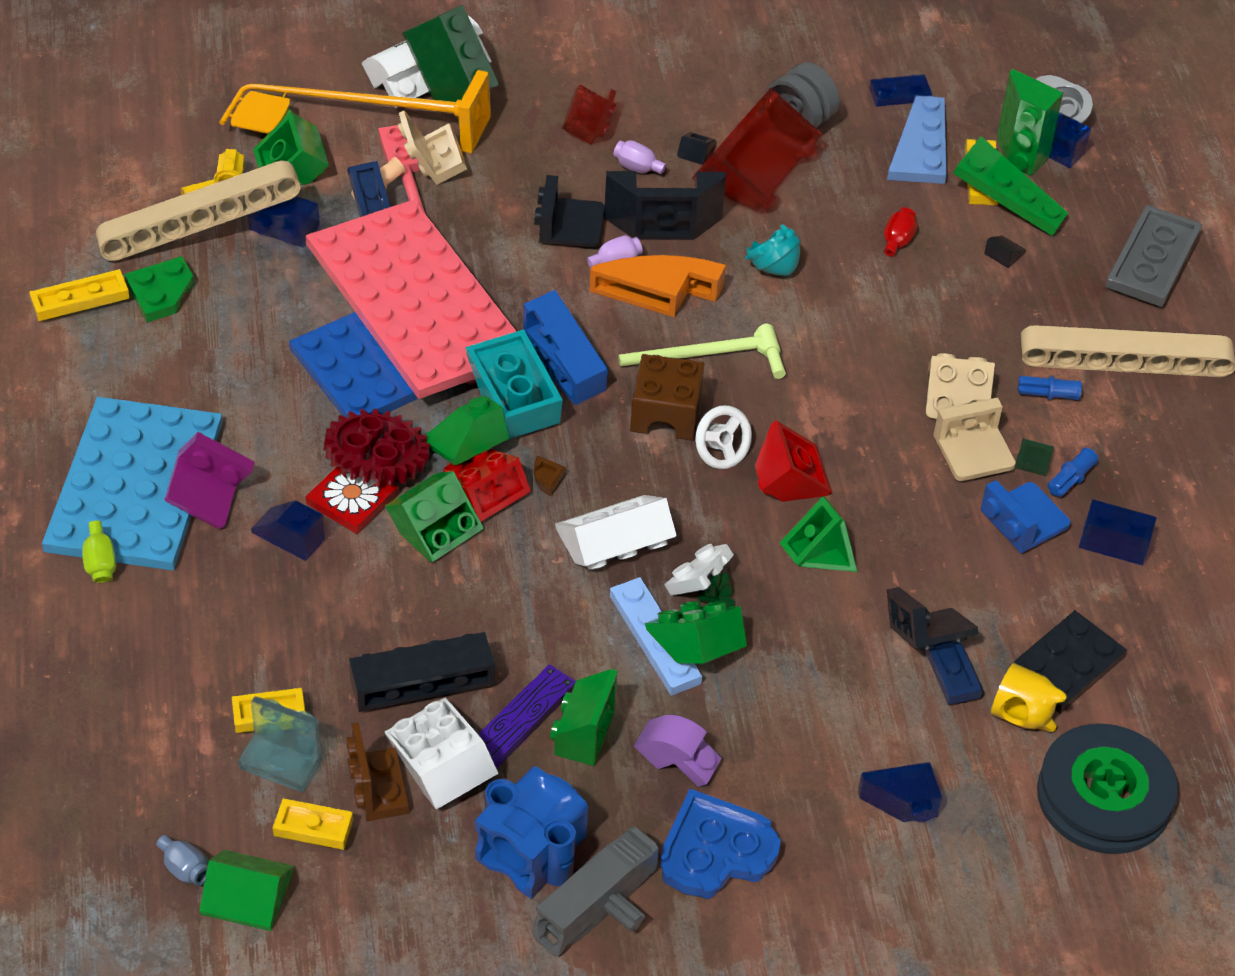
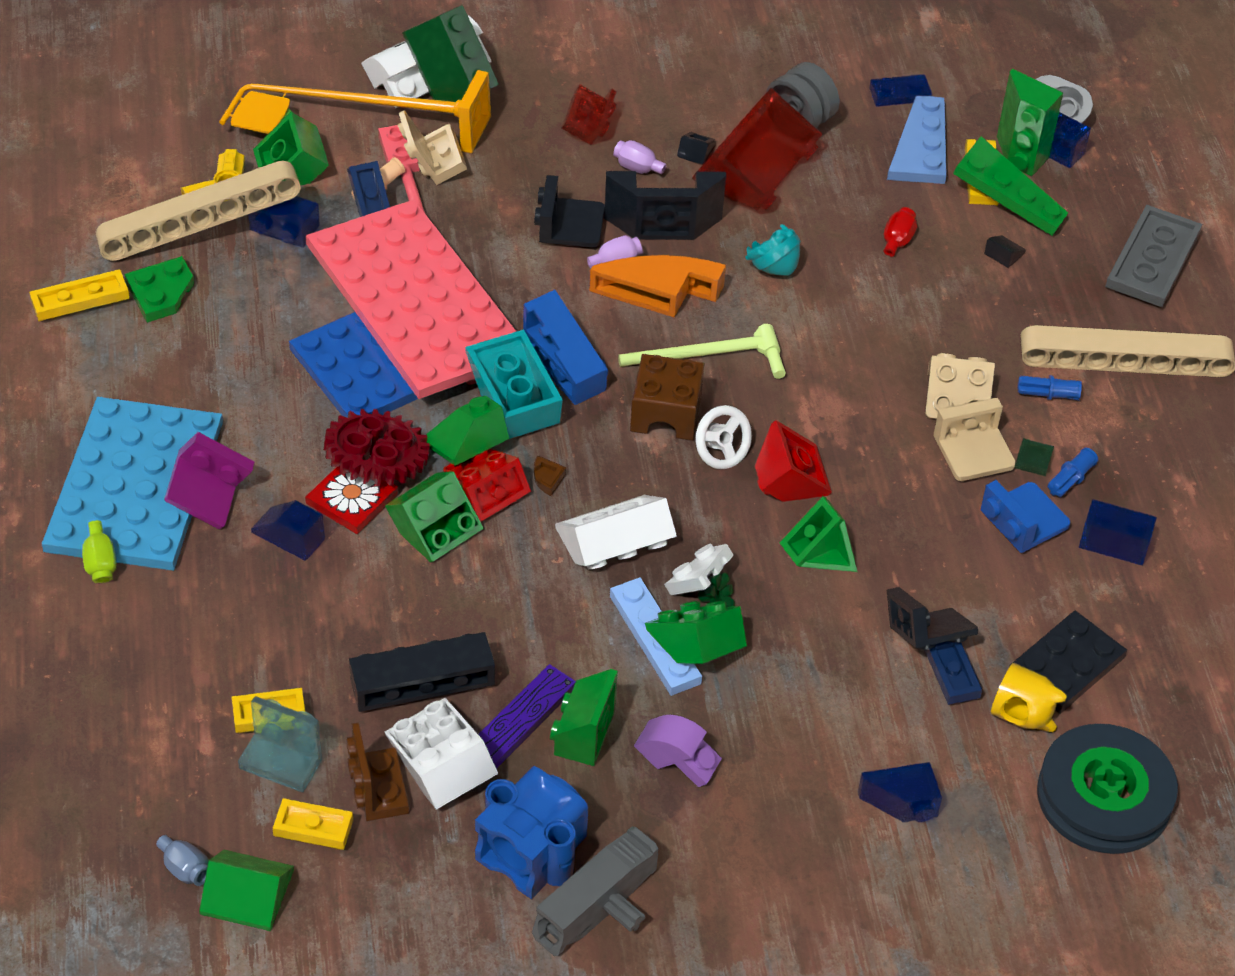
blue plate [660,789,781,899] -> none

